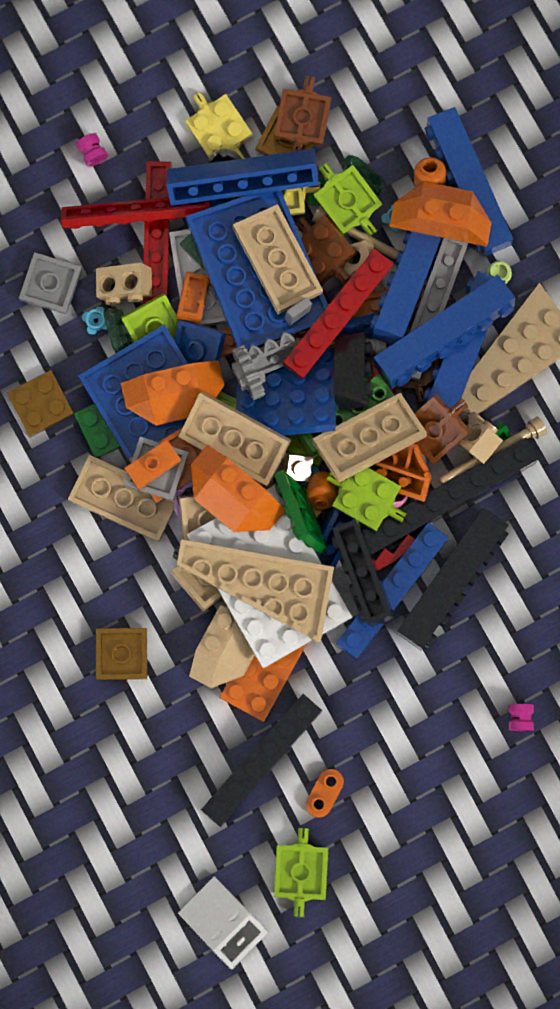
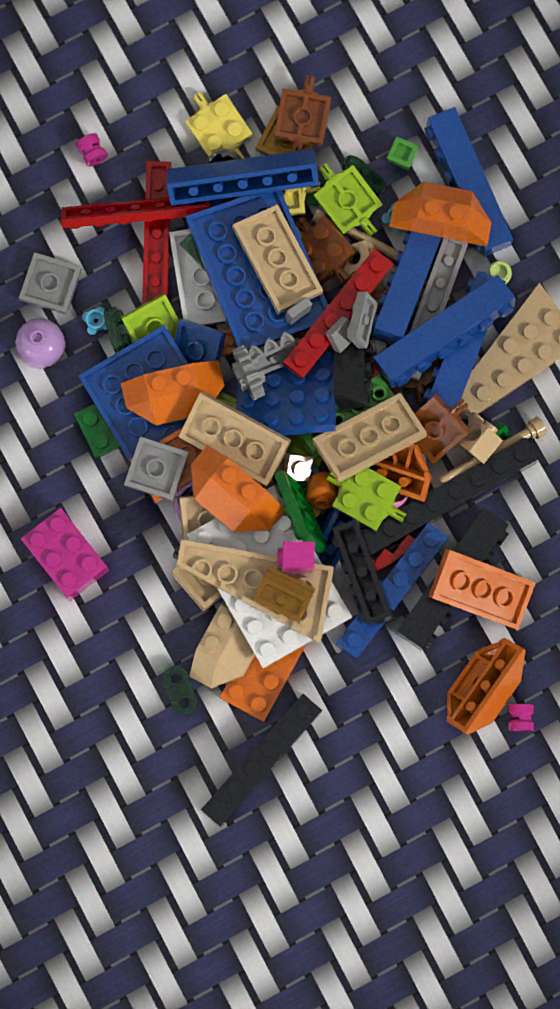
pearl gold plate [7,370,74,438] -> none
tan plate [68,455,174,542] -> none
tan brick [96,262,152,305] -> none
pearl gold plate [96,628,147,680] -> none
orange plate [124,439,182,490] -> none
orange plate [176,272,210,323] -> none
white slope [178,876,269,970] -> none
lime plate [274,828,328,917] -> none
orange plate [306,769,344,818] -> none
orange head [414,157,446,187] -> none
none -> lavender cylinder [15,318,66,369]
none -> dark pink brick [21,508,110,601]
none -> clear green plate [163,666,197,716]
none -> pearl gold plate [252,566,316,623]
none -> dark pink brick [277,541,315,574]
none -> light grey tile [326,317,351,353]
none -> light grey plate [347,291,378,348]
none -> bright green plate [386,137,419,171]
none -> orange plate [428,549,535,630]
none -> orange wedge [447,638,526,735]

